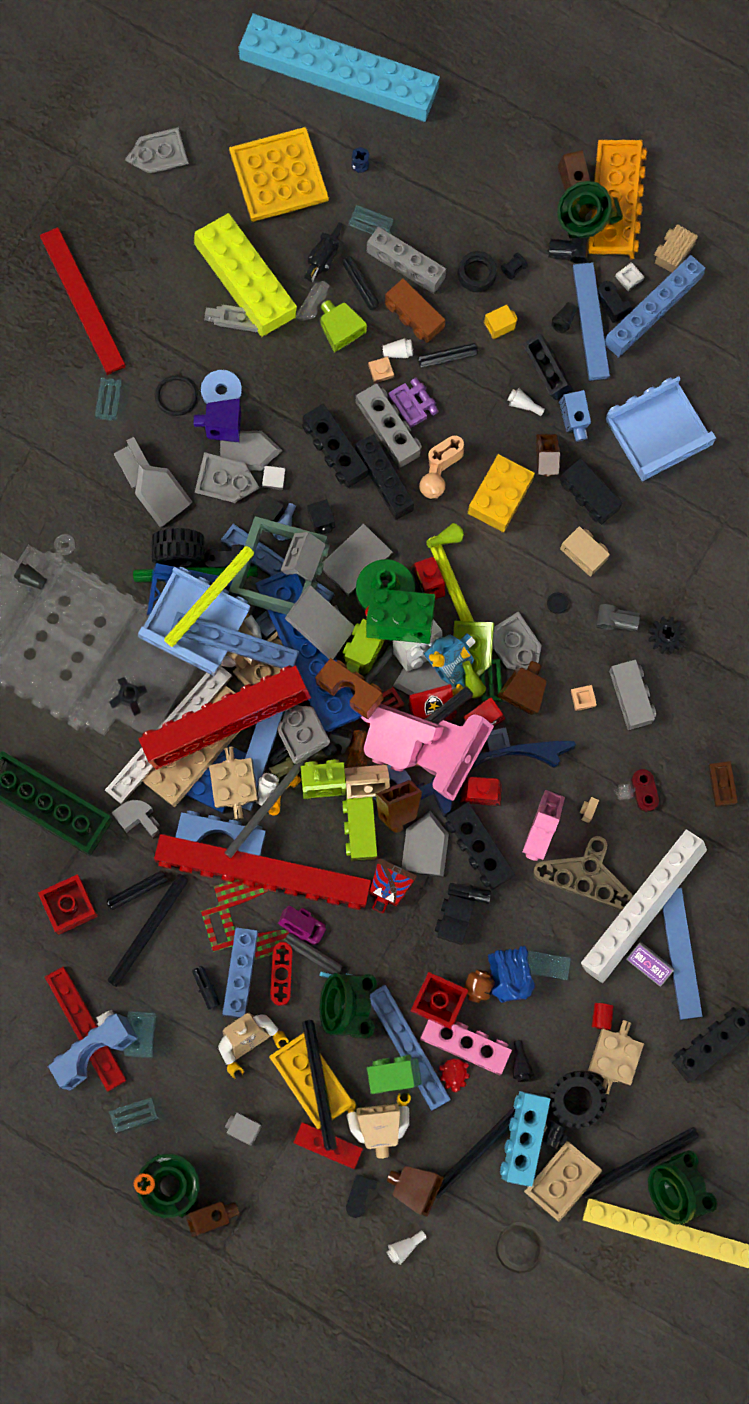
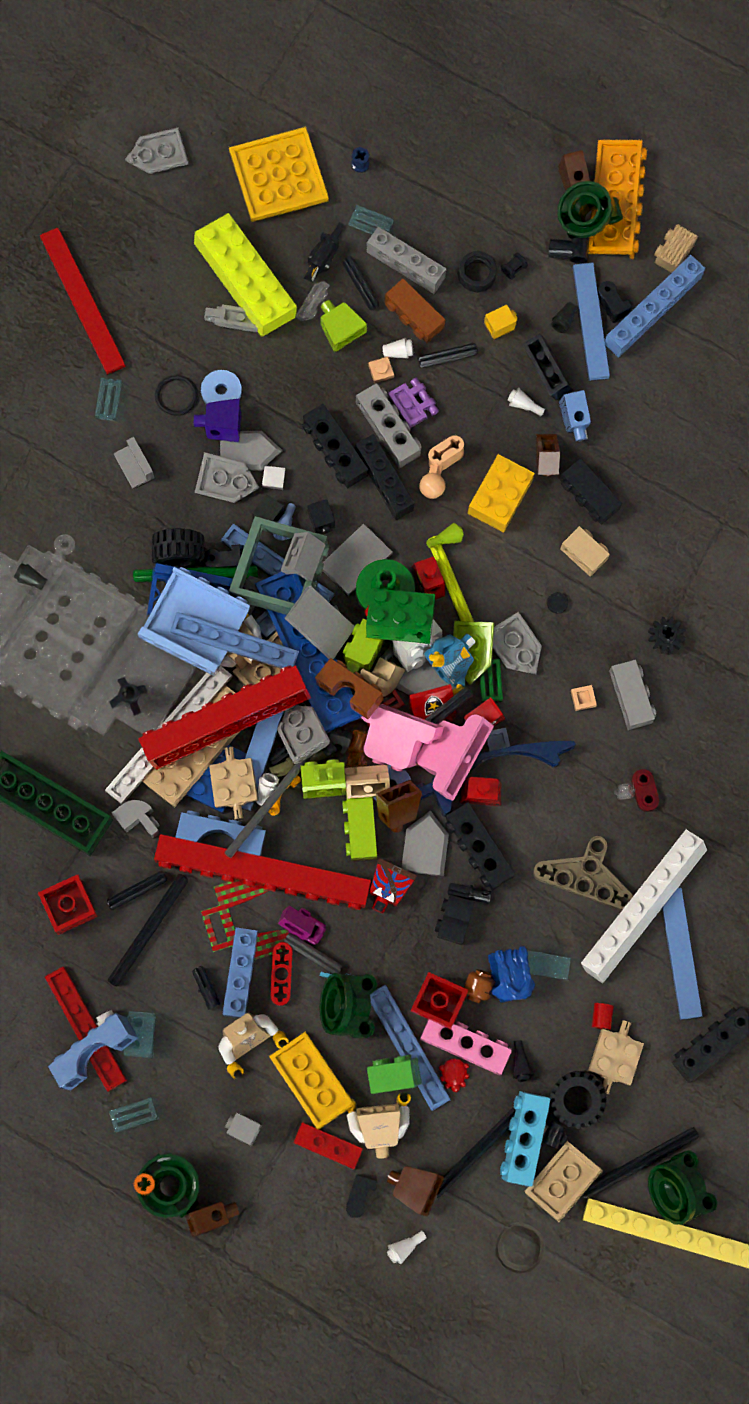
light grey tile [135,465,192,527] -> none
neon yellow axle [164,546,254,647] -> none
medium azure brick [239,14,440,122] -> none
black axle [302,1020,337,1151] -> none
lime cone [462,661,486,698] -> none
reddish brown torso [497,661,547,715] -> none
bright pink brick [523,790,565,861] -> none
tan plate [580,797,599,823] -> none
dark grey piece [596,604,640,632] -> none
light blue panel [606,376,716,481] -> none
white tile [615,262,644,291] -> none
tile [626,942,674,987] -> none
reddish brown plate [708,761,738,807] -> none
none -> tan brick [360,657,405,697]

